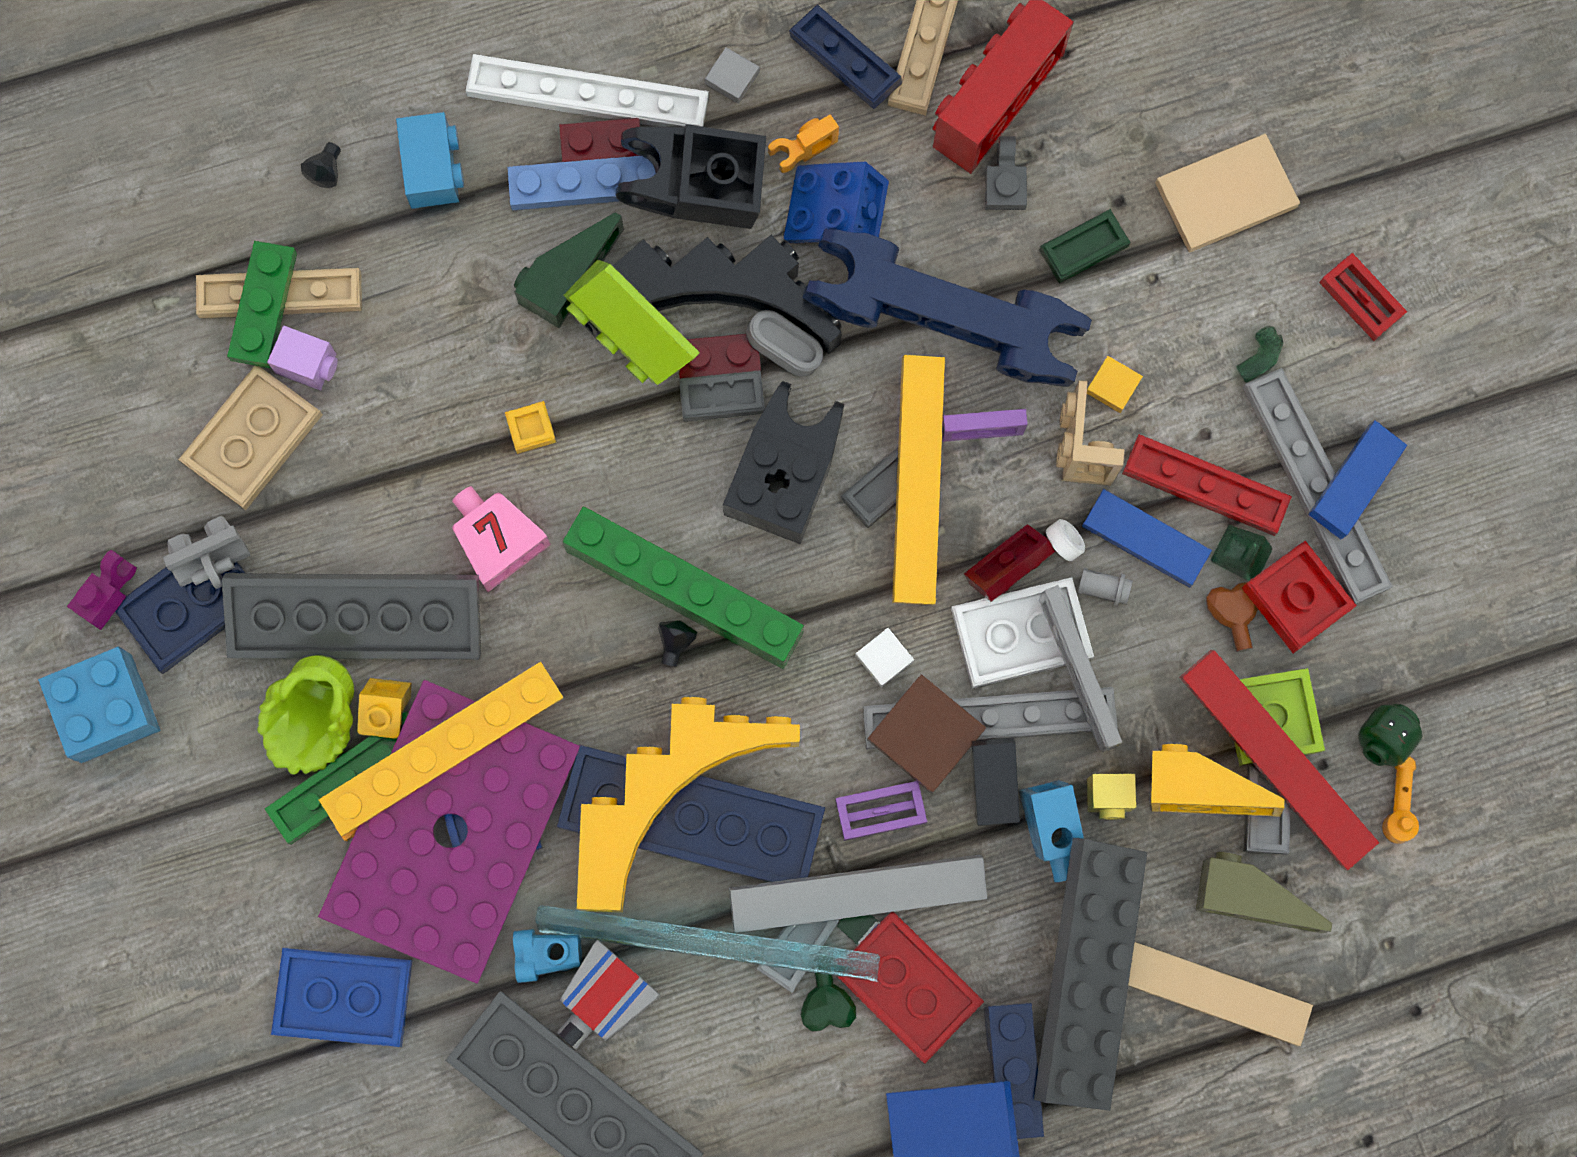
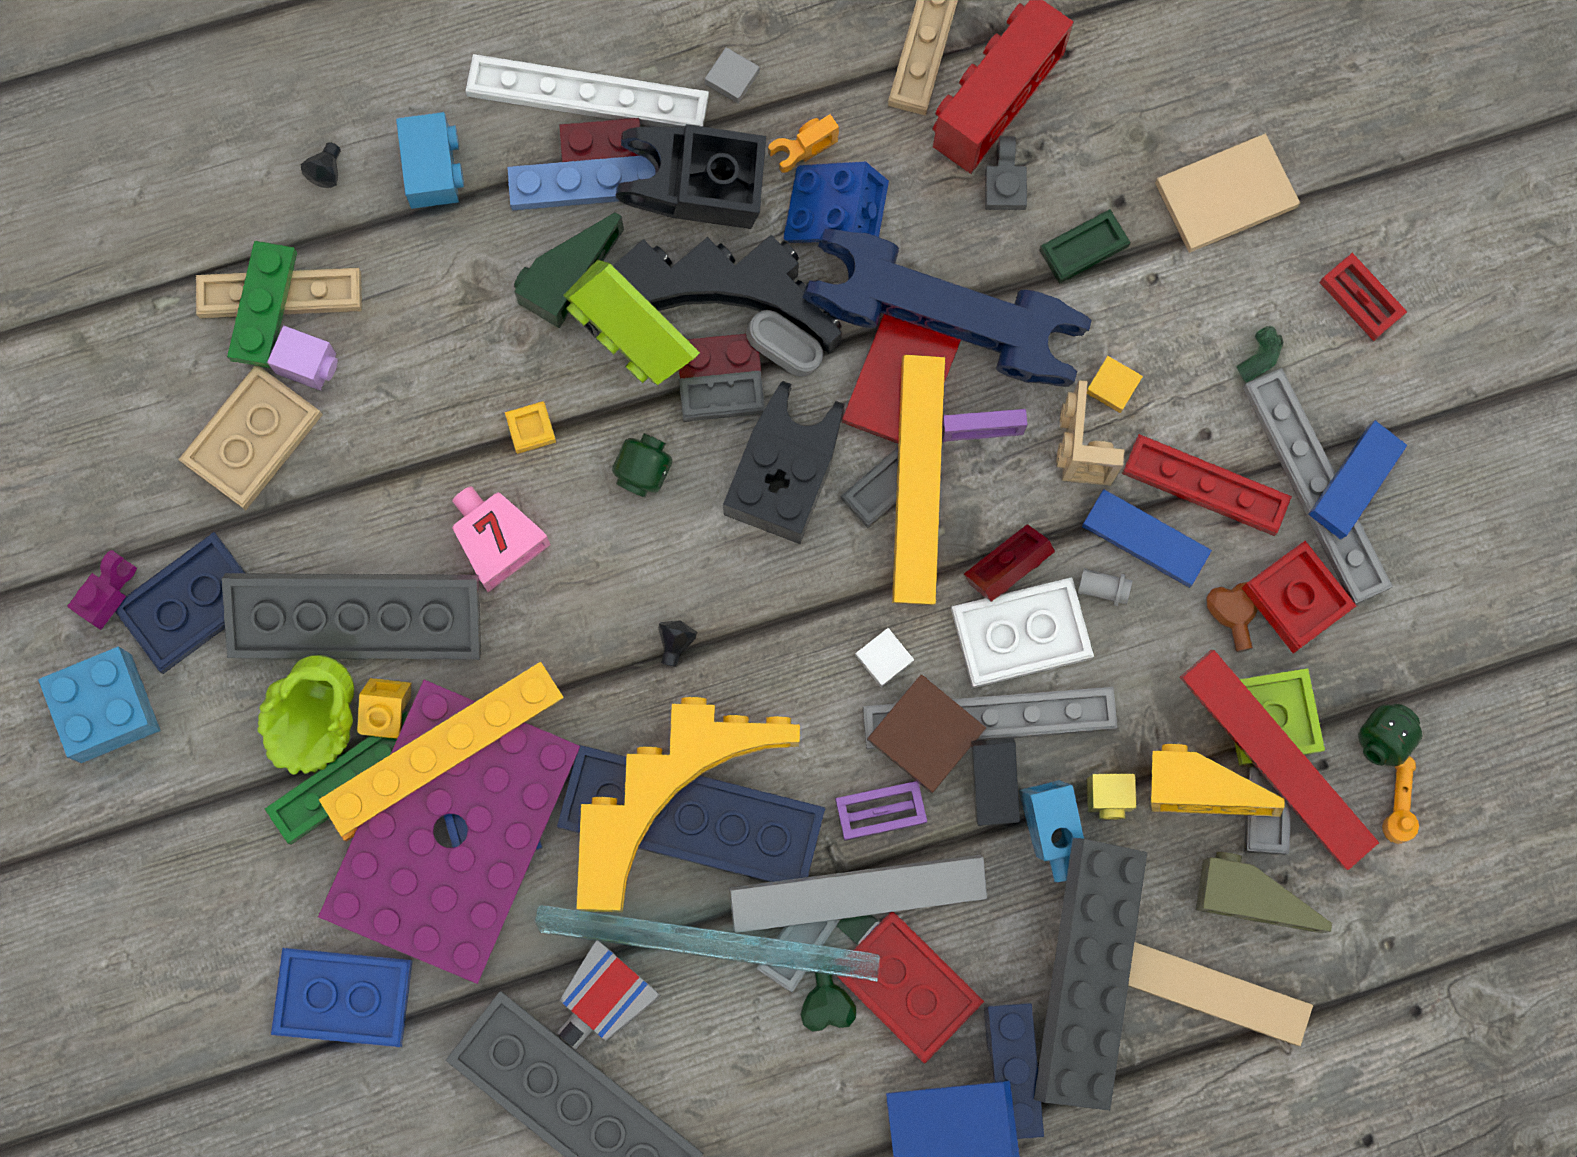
light grey hips [163,516,251,589] -> none
dark azure plate [513,929,582,983] -> none
green brick [562,506,804,670] -> none
dark blue tile [789,4,902,109] -> none
light grey tile [1039,585,1122,752] -> none
white tile [1046,519,1085,561] -> none
clear green slope [1211,525,1272,581] -> none
none -> dark green head [612,433,672,497]
none -> red tile [842,314,961,444]

